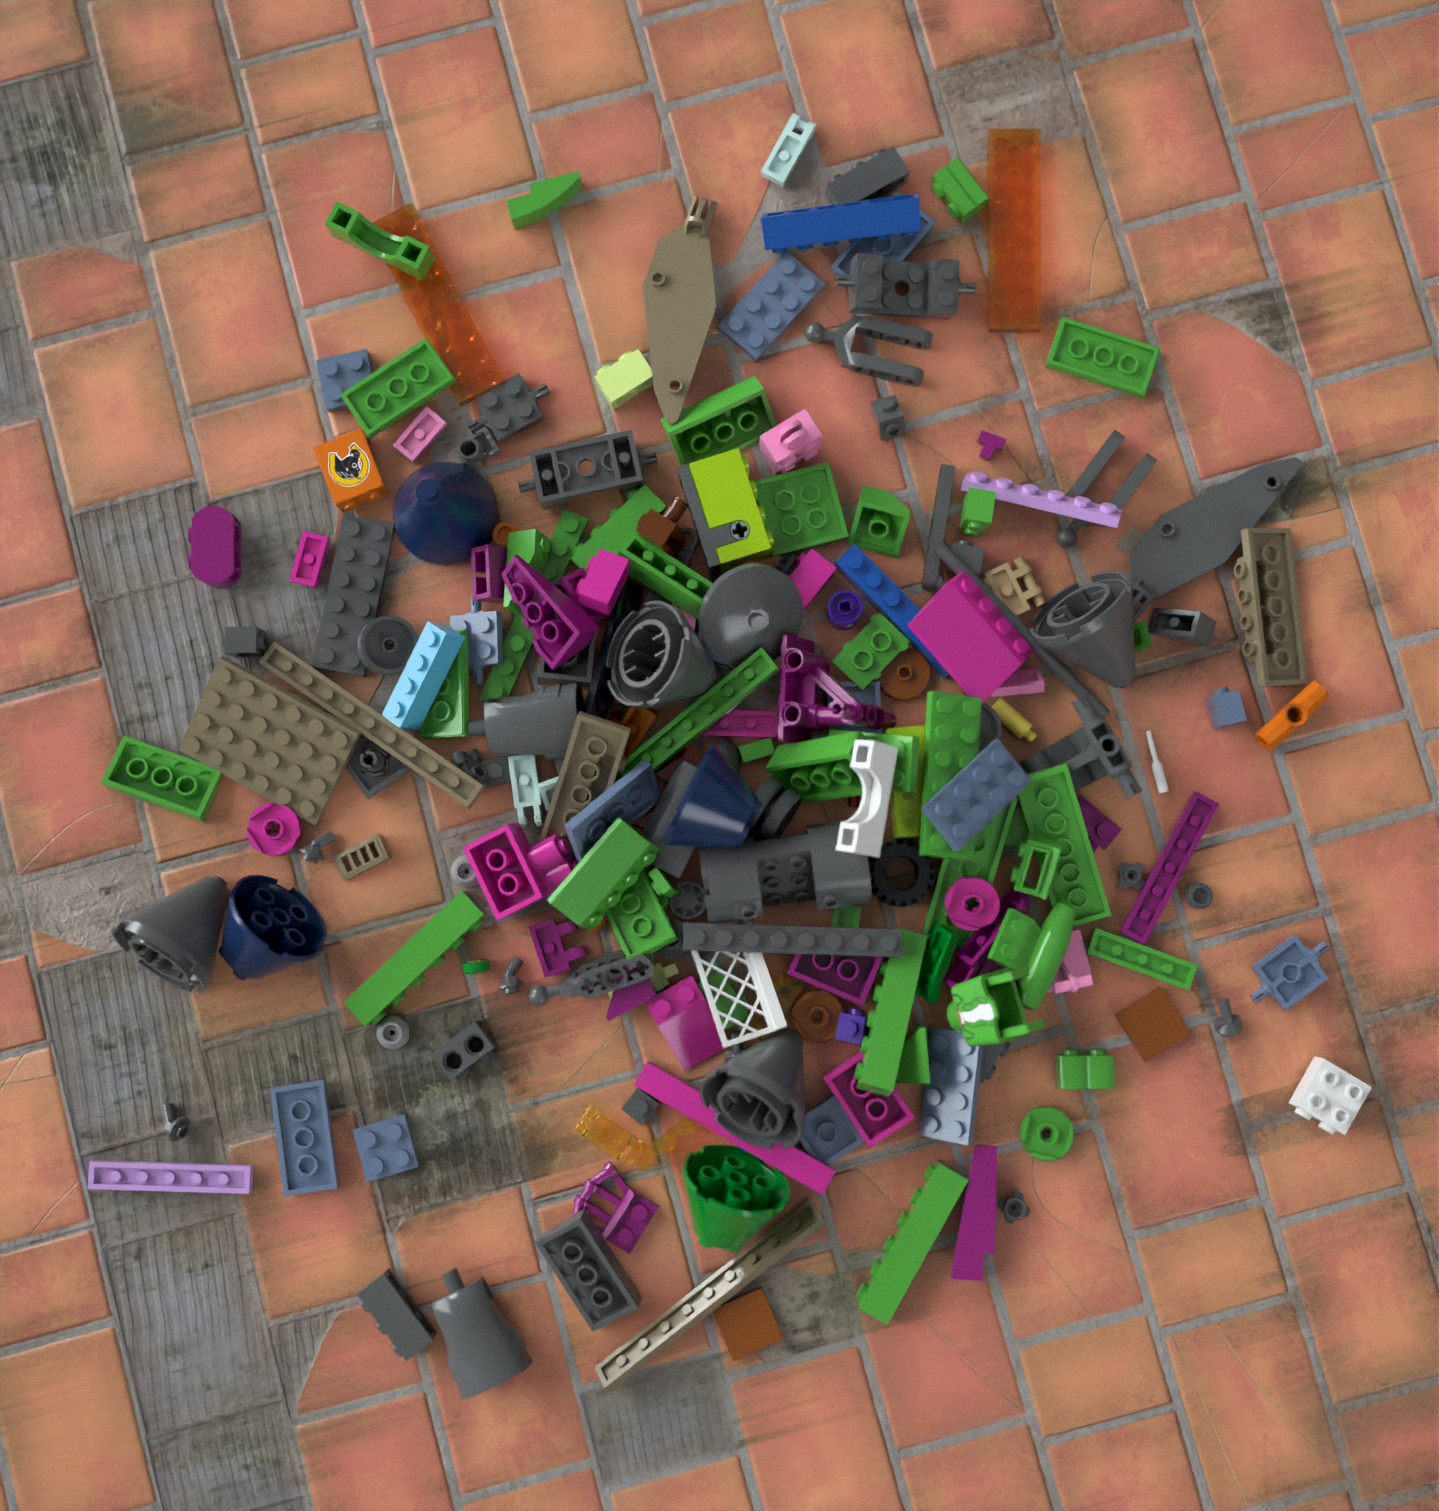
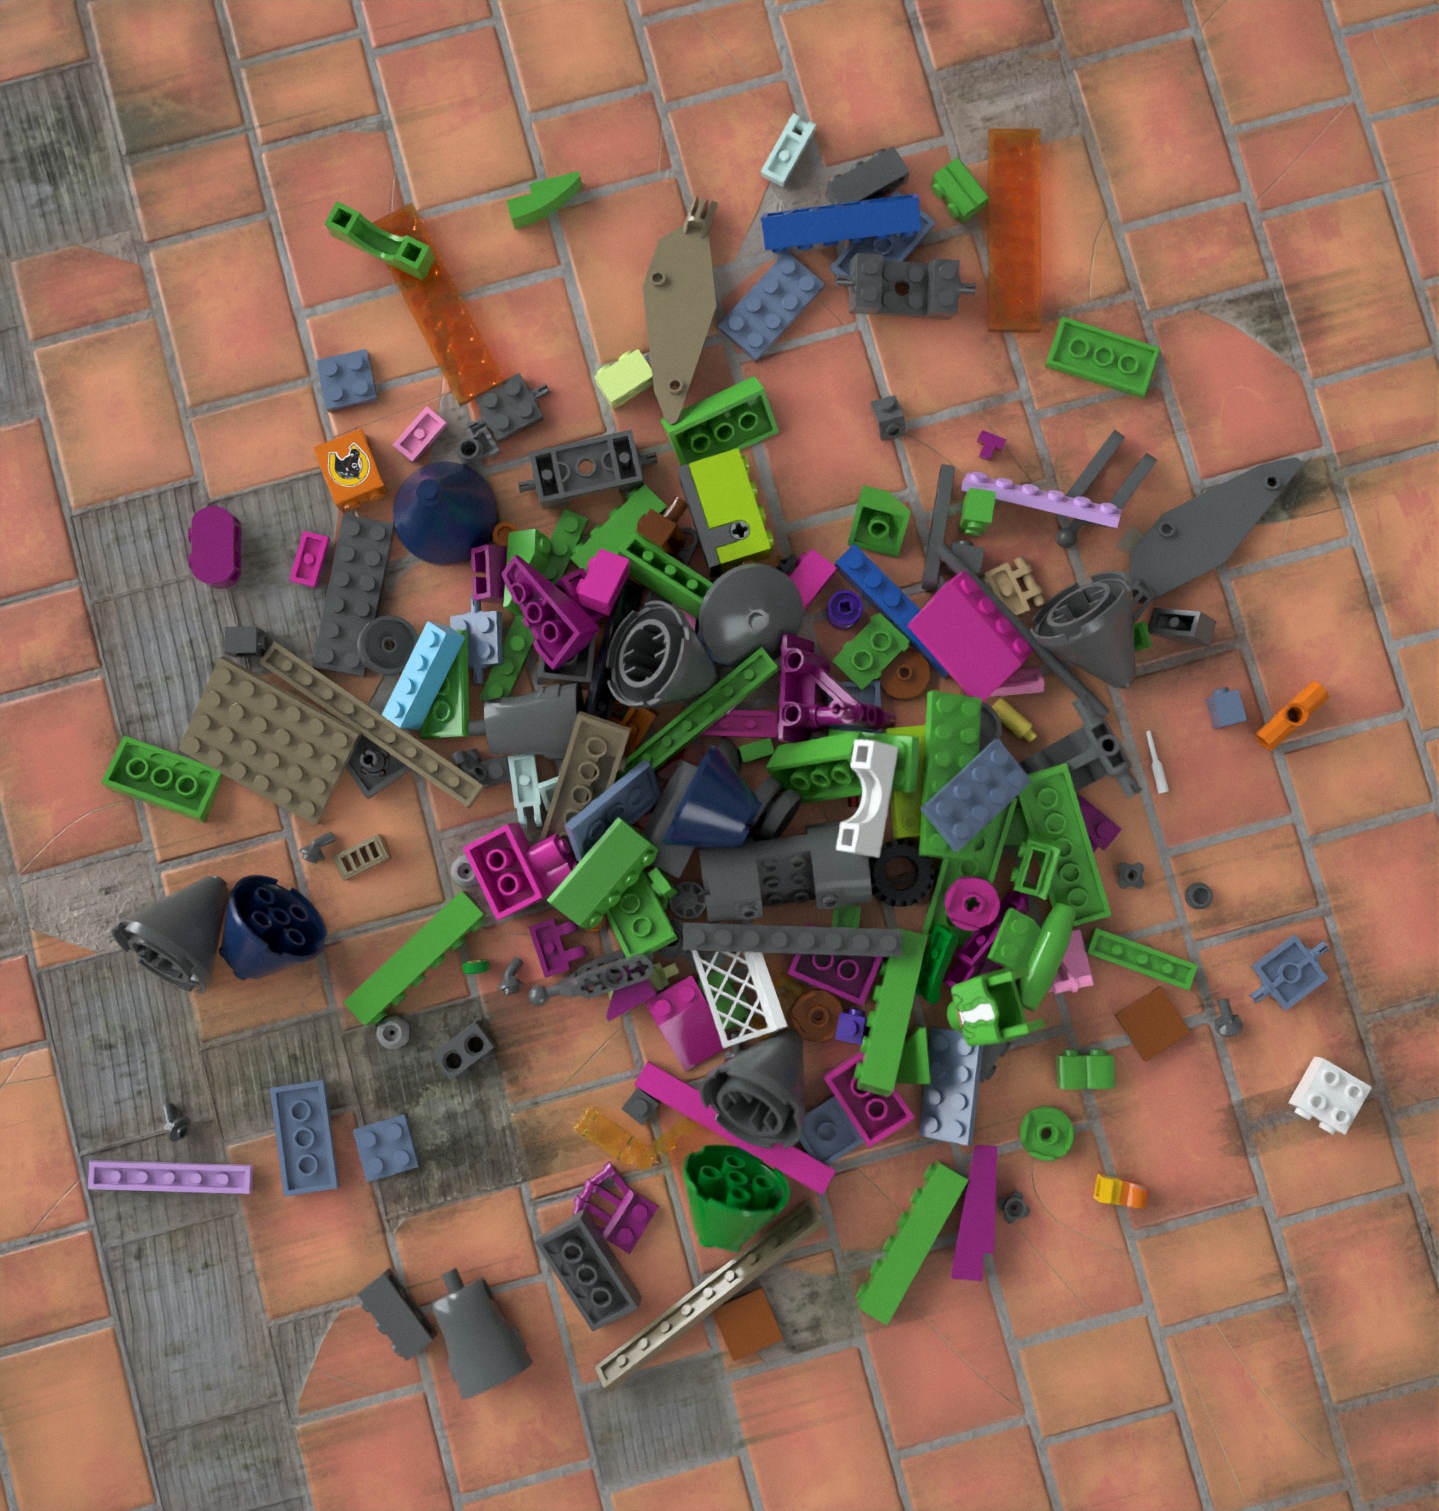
dark pink plate [247,803,303,855] -> none
bright green tile [340,337,457,439] -> none
bright green plate [754,462,849,558] -> none
bright pink brick [759,409,822,476] -> none
dark grey piece [805,315,933,387] -> none
magenta plate [1118,791,1219,945] -> none
dark tan plate [1234,528,1308,687] -> none
none -> leg [1093,1173,1149,1209]

